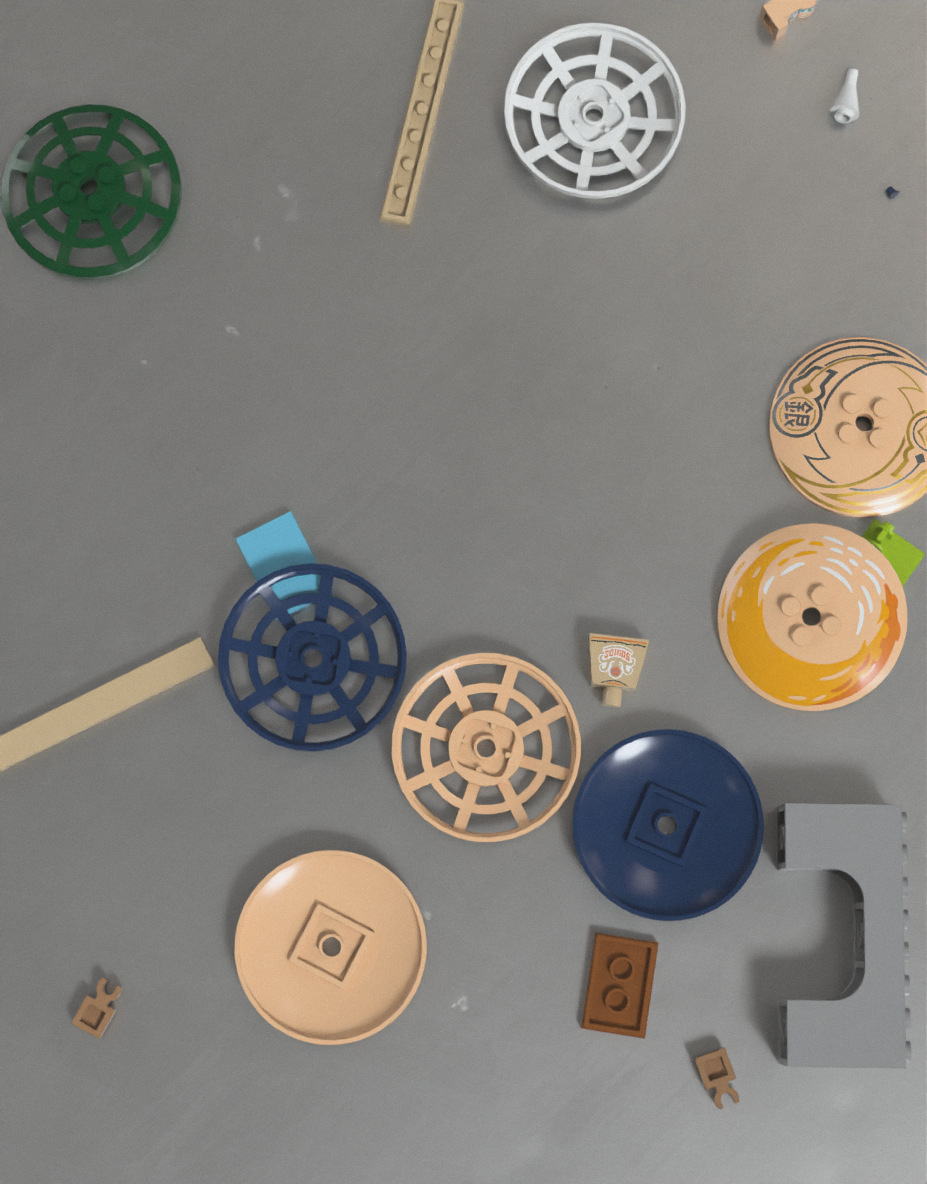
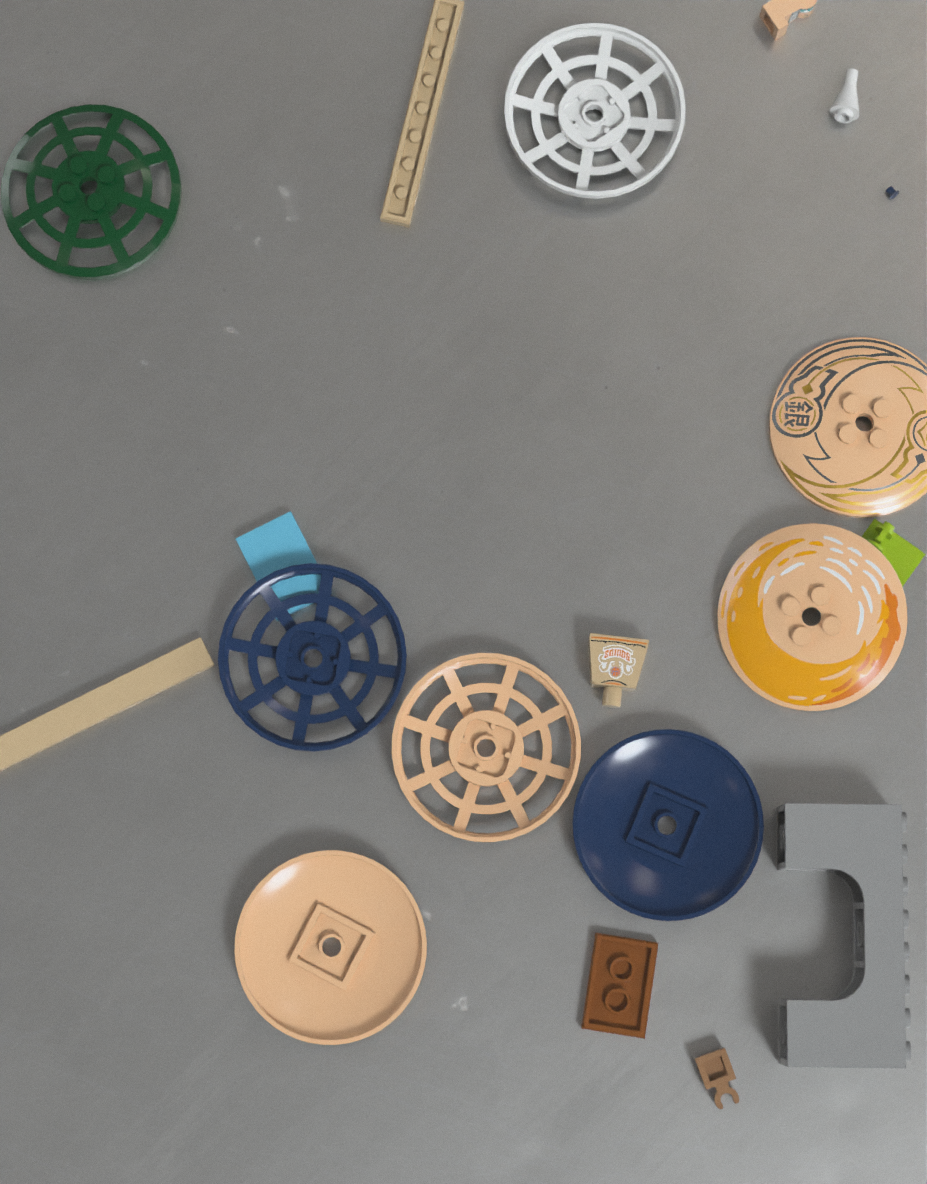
medium nougat plate [71,978,123,1039] -> none

